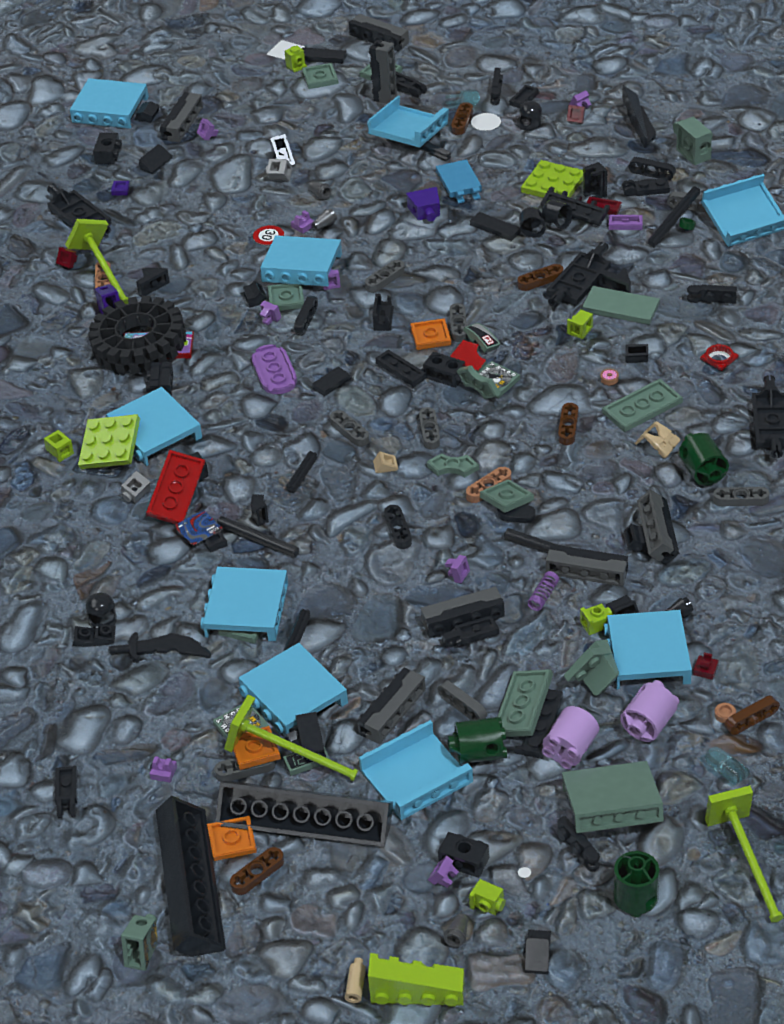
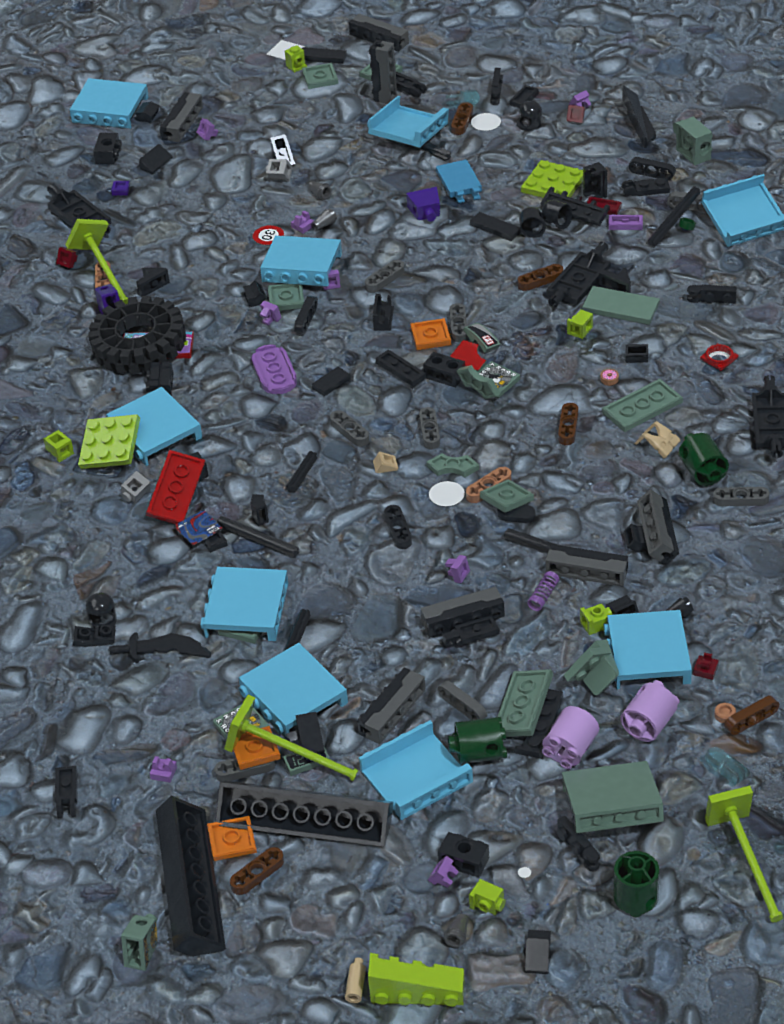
none -> white sticker [429,481,465,506]

